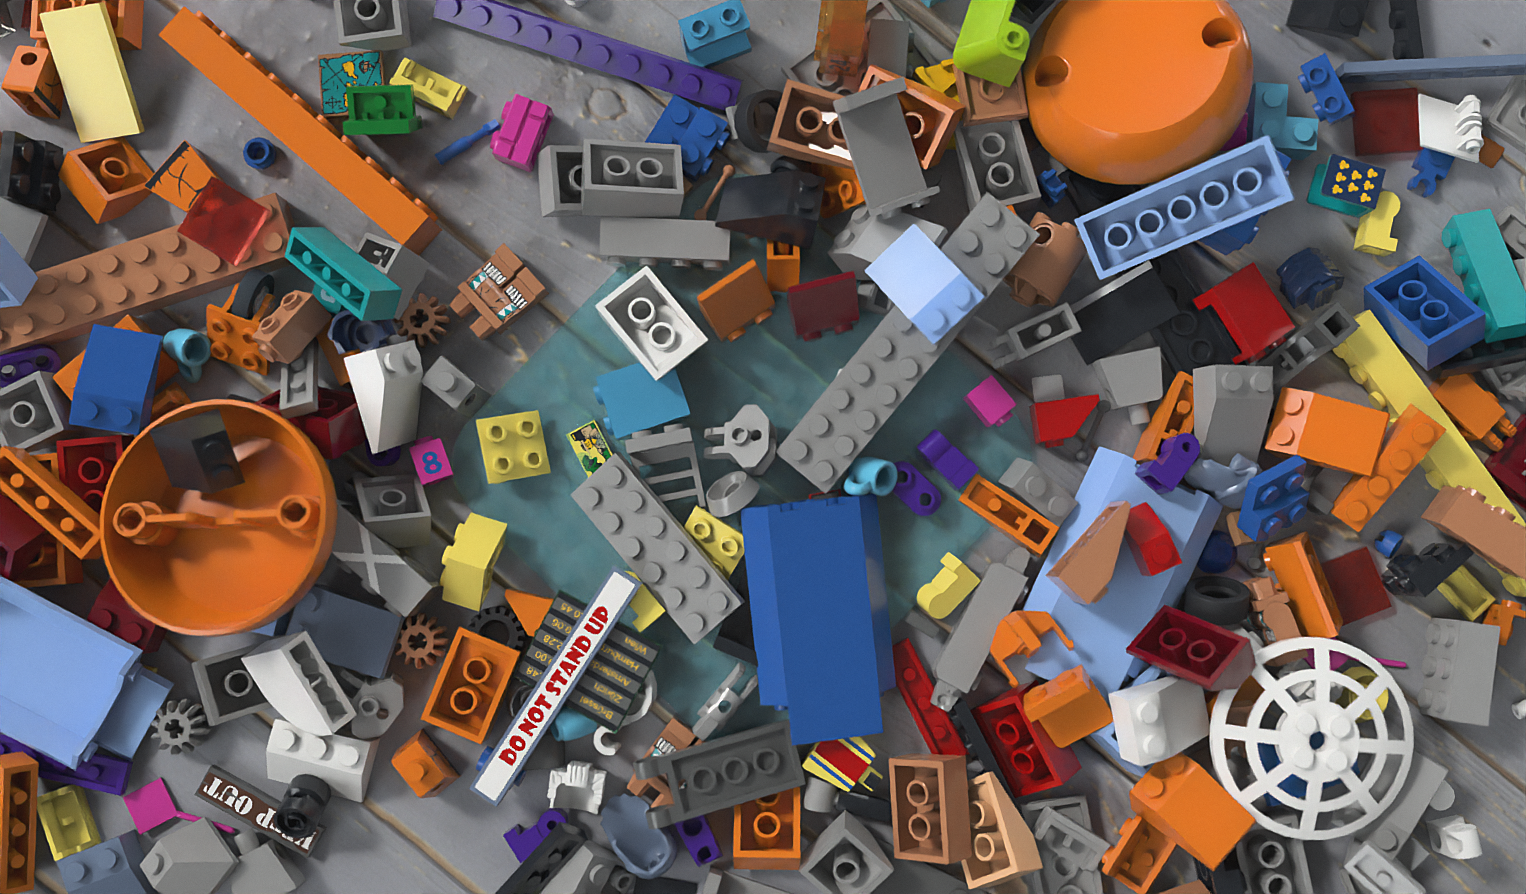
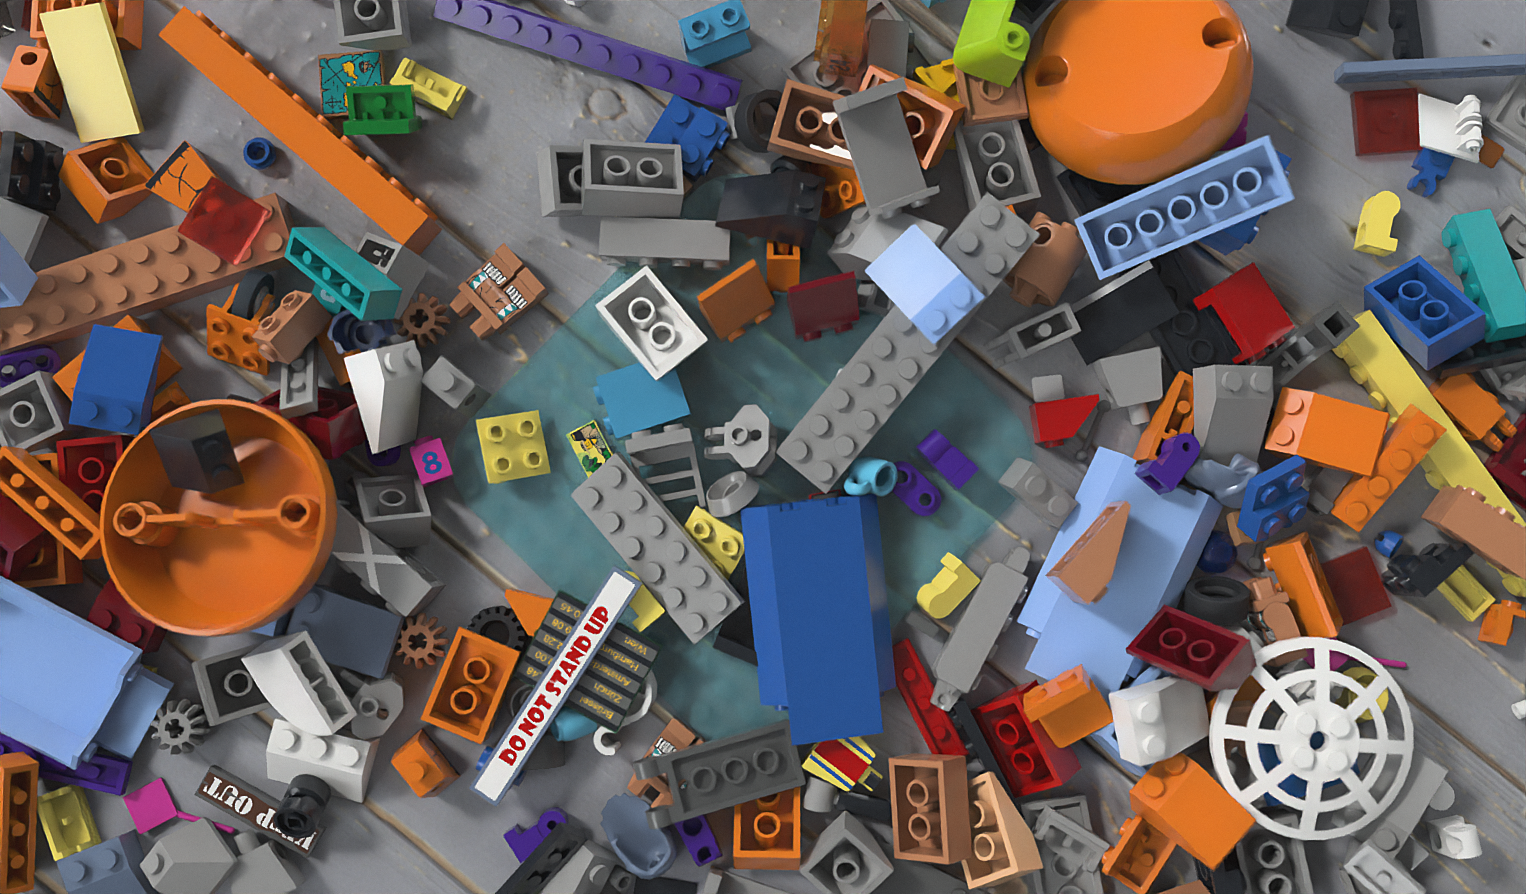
medium azure piece [163,328,211,383] -> none
blue piece [434,119,501,165] -> none
light yellow brick [439,513,508,612] -> none
dark pink brick [490,94,554,173] -> none
white hair [547,760,607,814] -> none
light grey hinge [692,662,759,741] -> none
nougat hinge [694,164,735,220] -> none
orange slope [958,473,1060,558] -> none
dark pink brick [962,374,1017,428] -> none
orange piece [989,611,1074,688] -> none
blue plate [1036,169,1067,209] -> none
red slope [1124,502,1183,576] -> none
medium azure brick [1243,82,1318,160] -> none
dark blue hair [1276,247,1345,311] -> none
blue plate [1297,53,1355,126] -> none
piece [1306,154,1386,218] -> none
light grey brick [1418,617,1500,727] -> none

